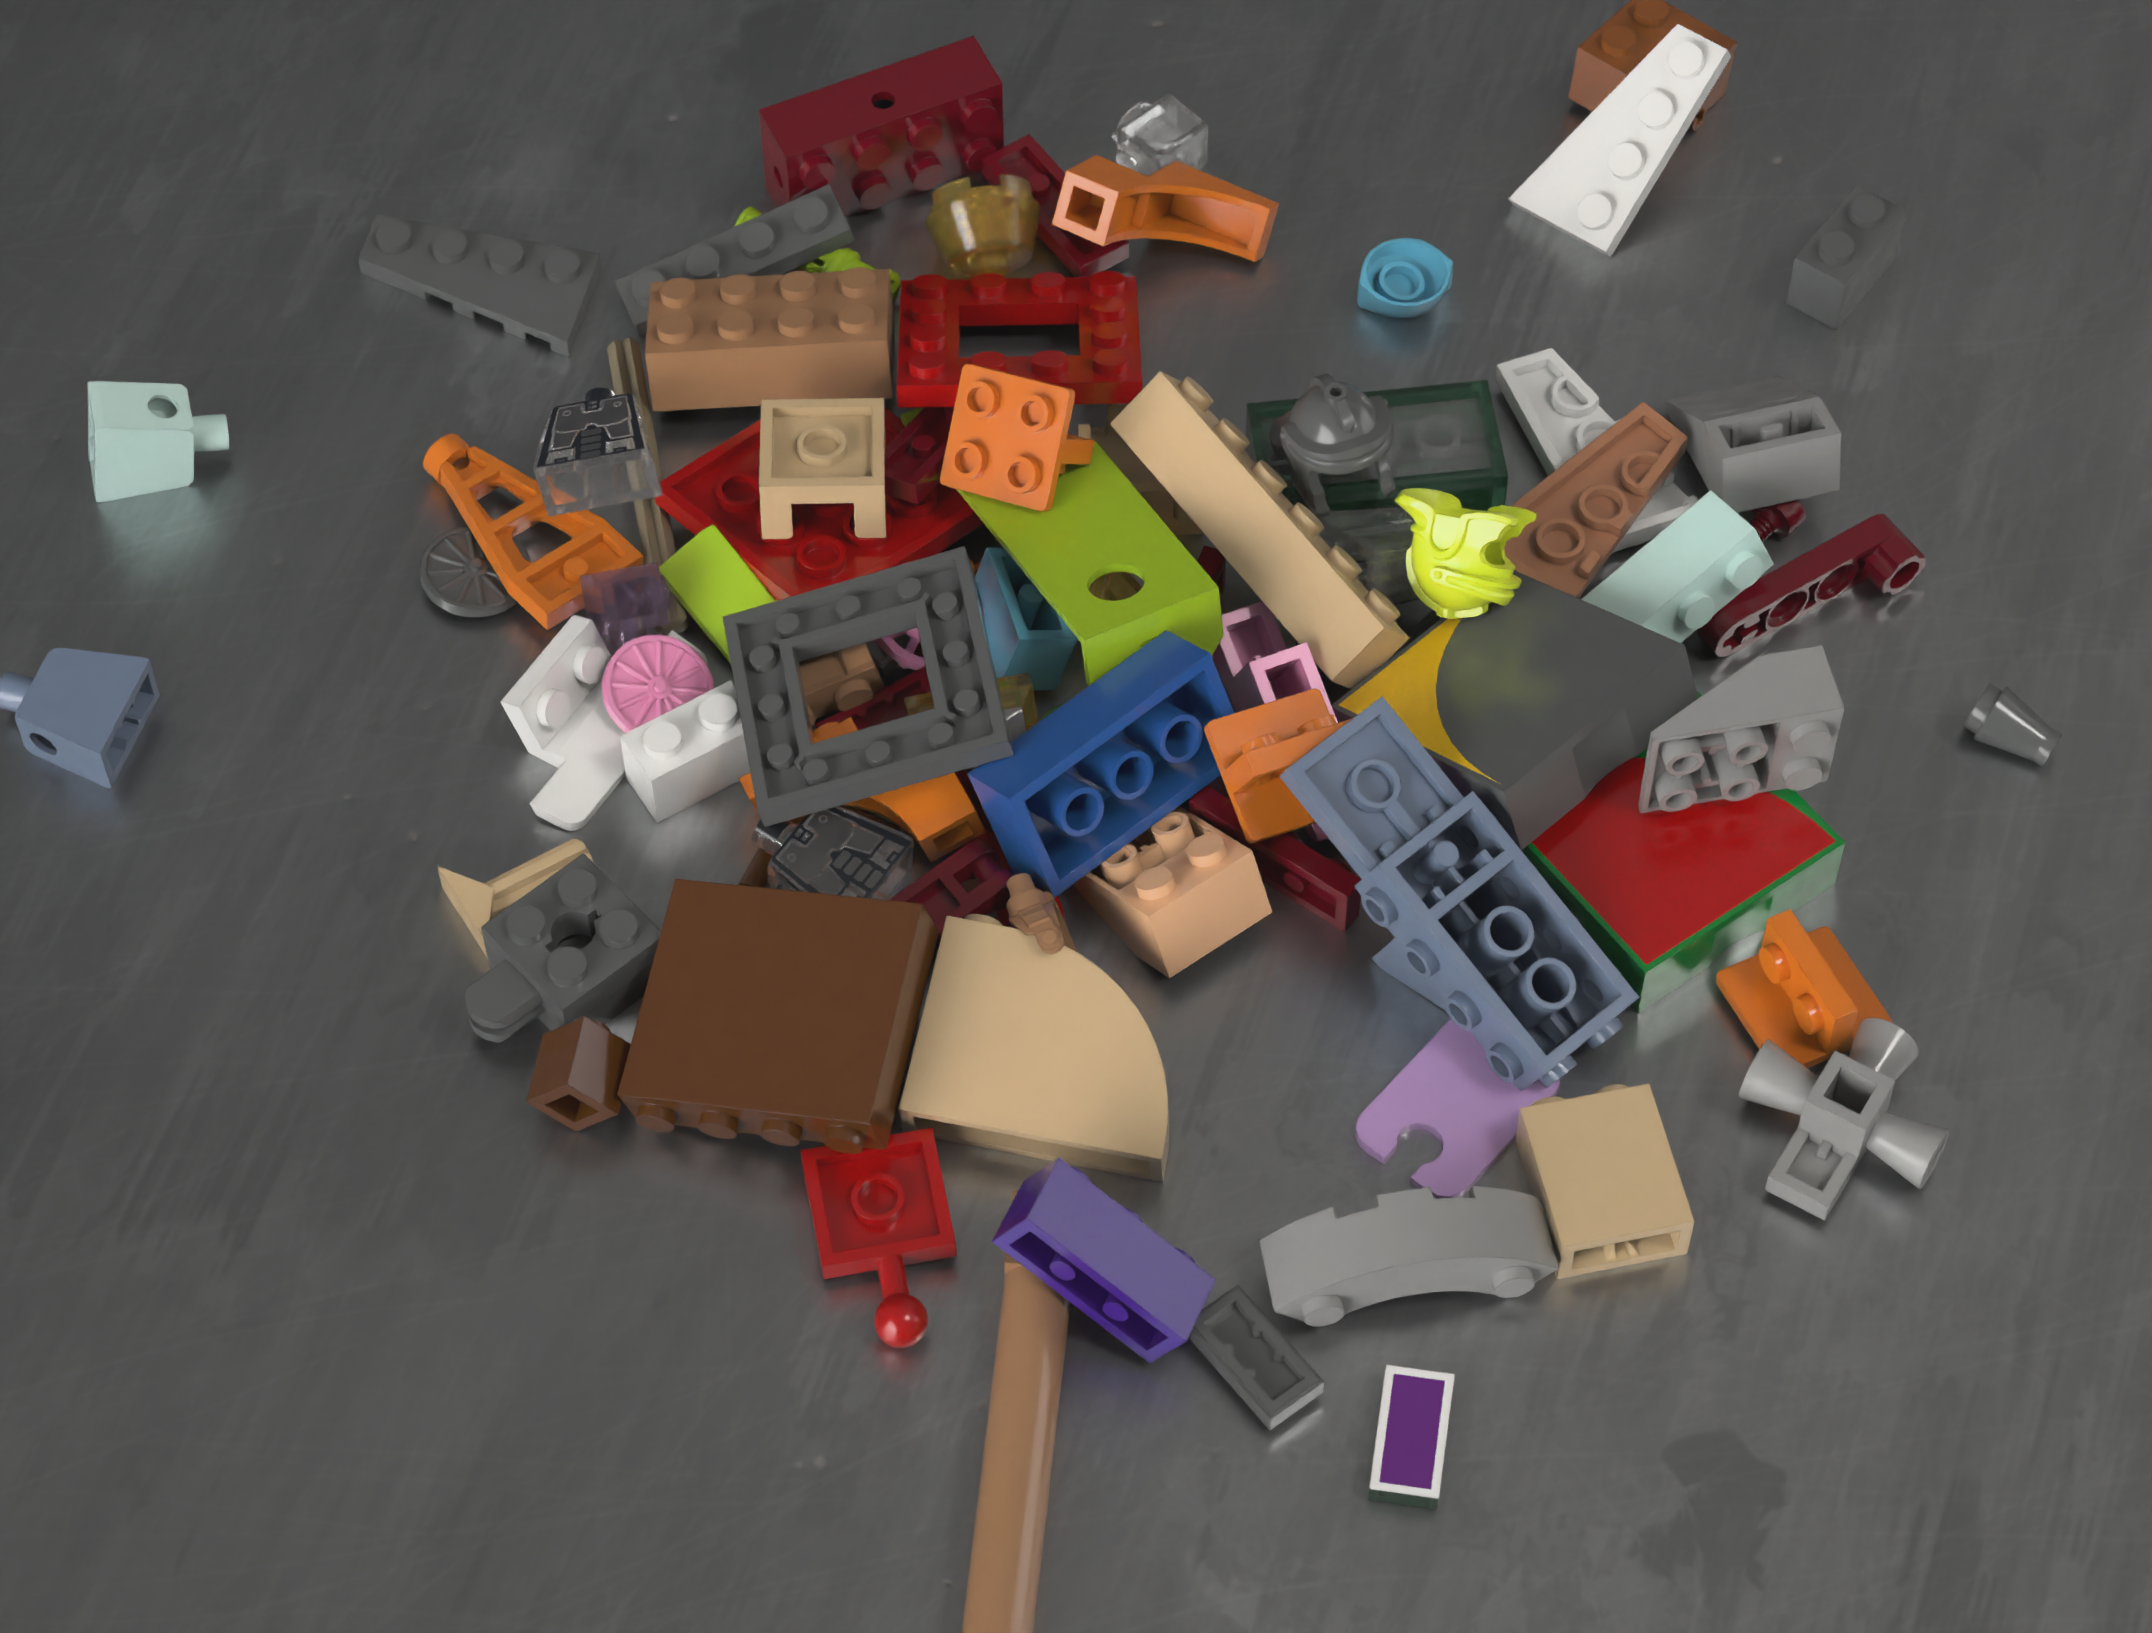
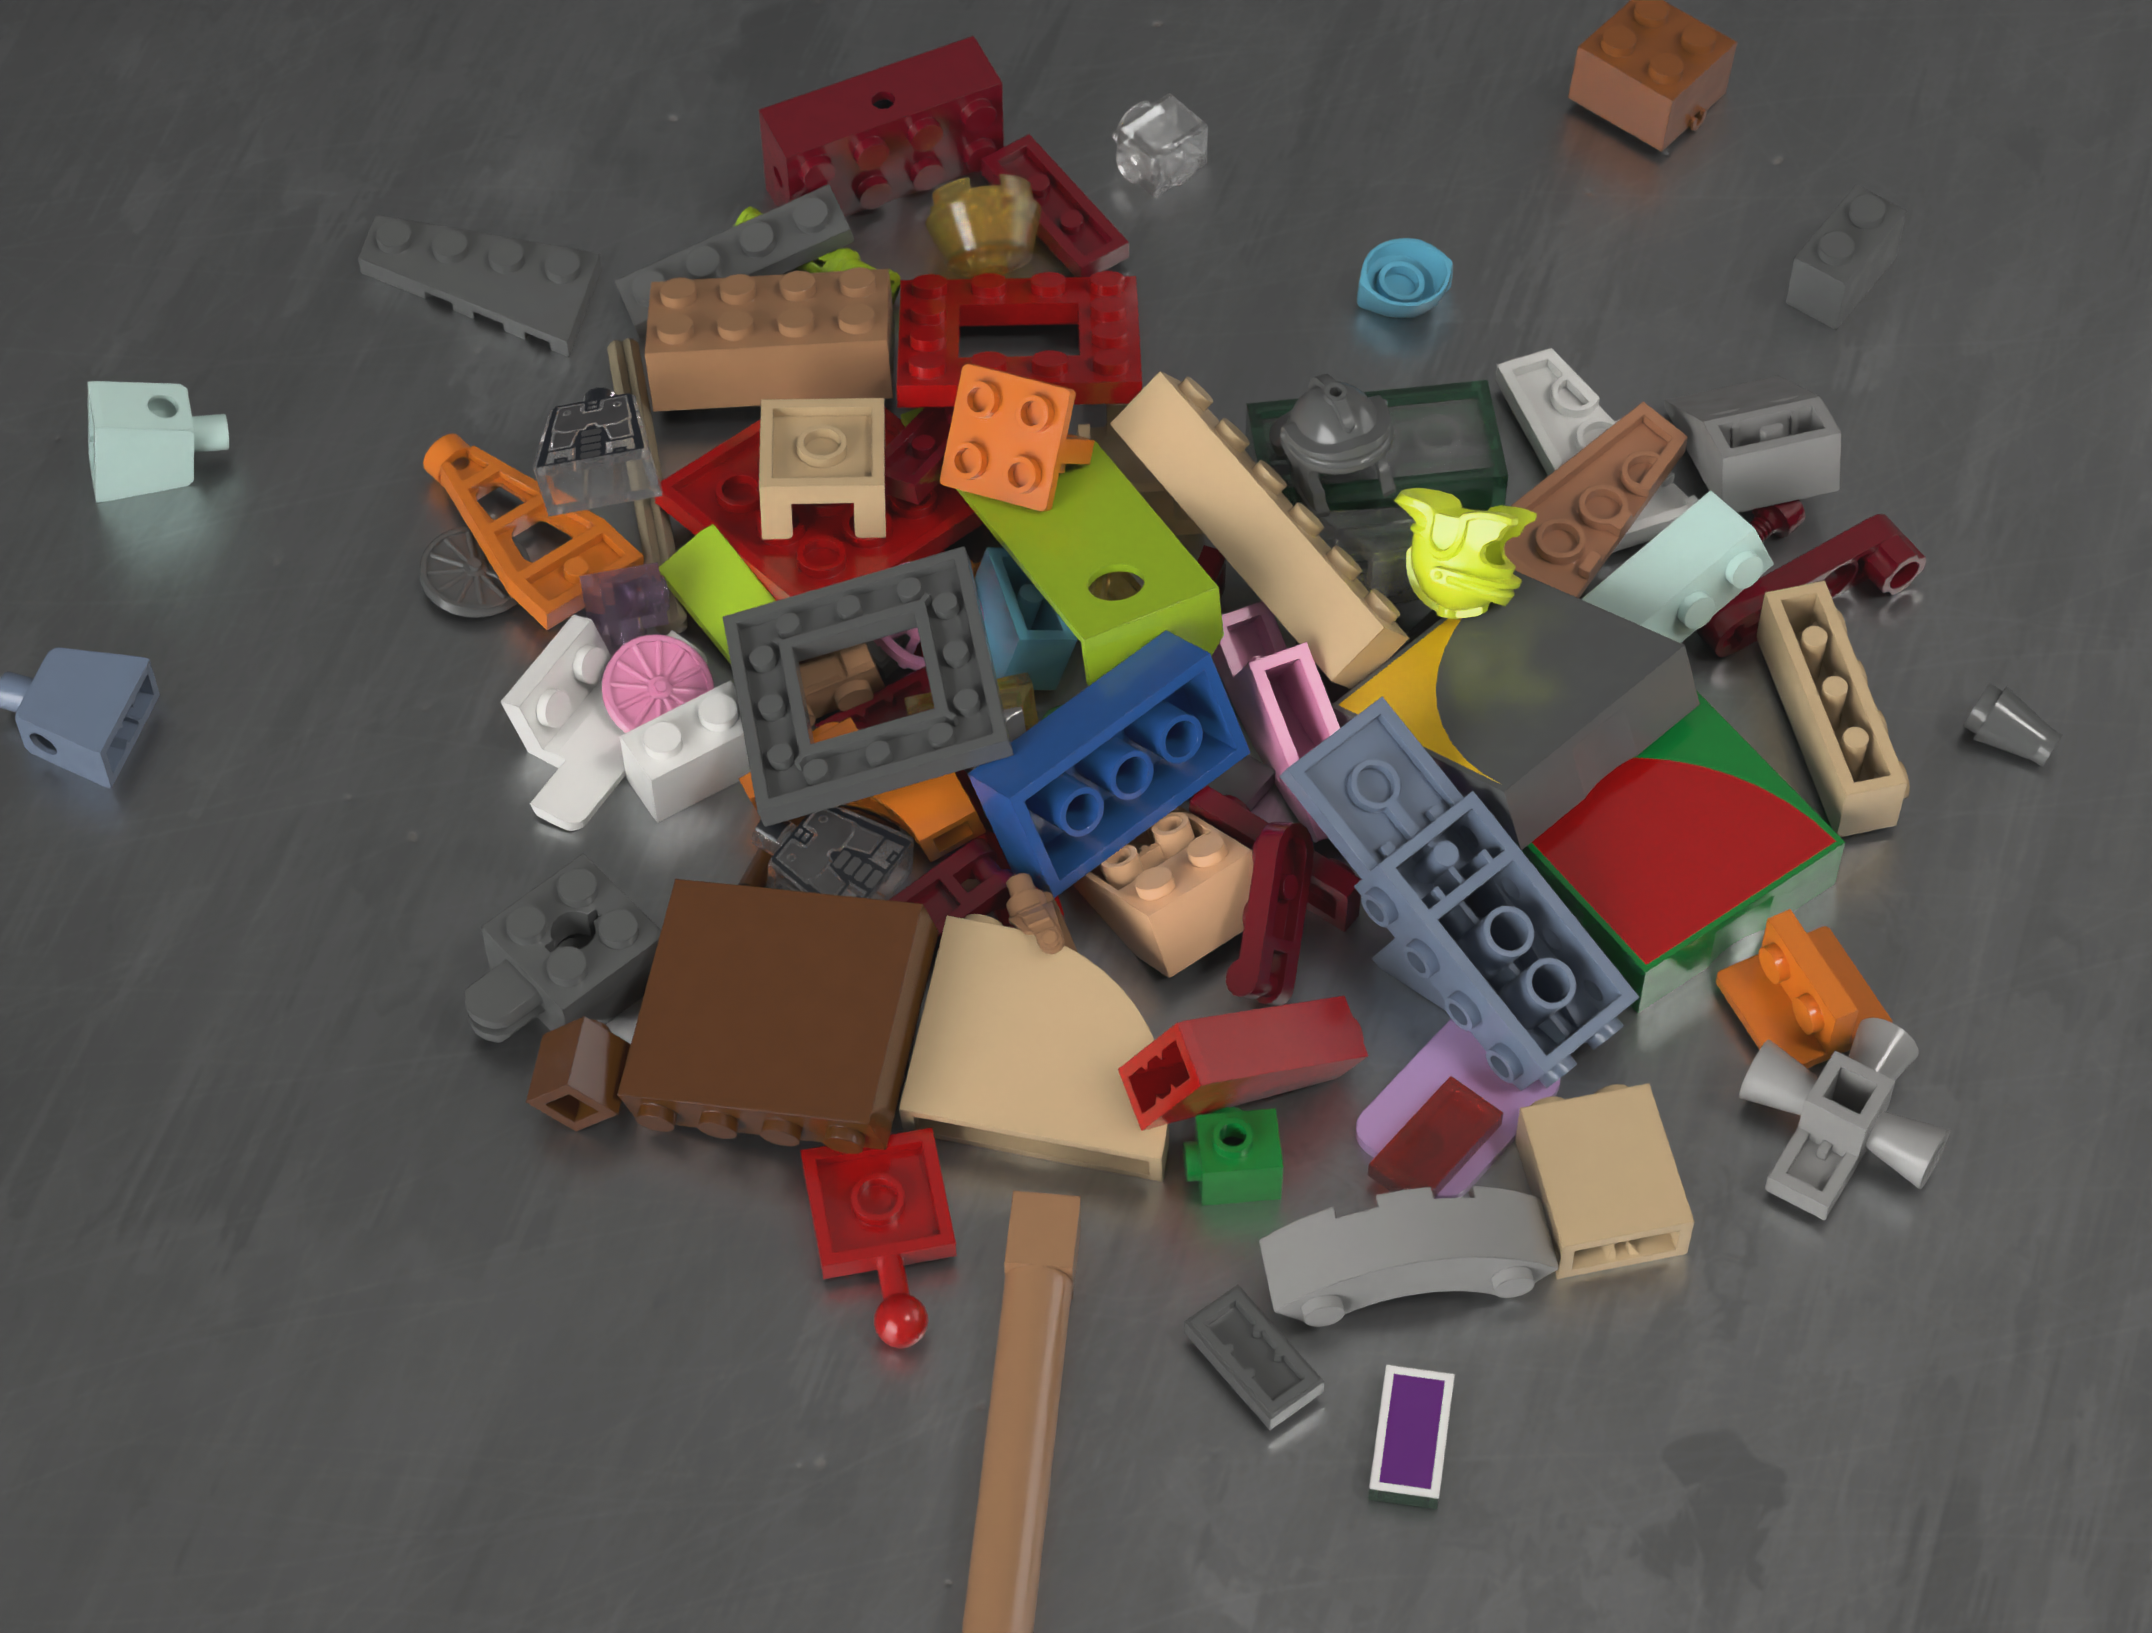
tan piece [437,839,593,957] -> none
brick [992,1157,1216,1363] -> none
orange arch [1052,155,1279,262] -> none
orange bracket [1204,688,1353,844] -> none
white wing [1508,24,1731,258] -> none
light grey slope [1638,645,1844,813] -> none
none -> red slope [1118,995,1369,1131]
none -> green brick [1183,1107,1283,1206]
none -> dark red plate [1226,822,1314,1006]
none -> clear red tile [1368,1076,1504,1198]
none -> tan brick [1756,581,1910,837]

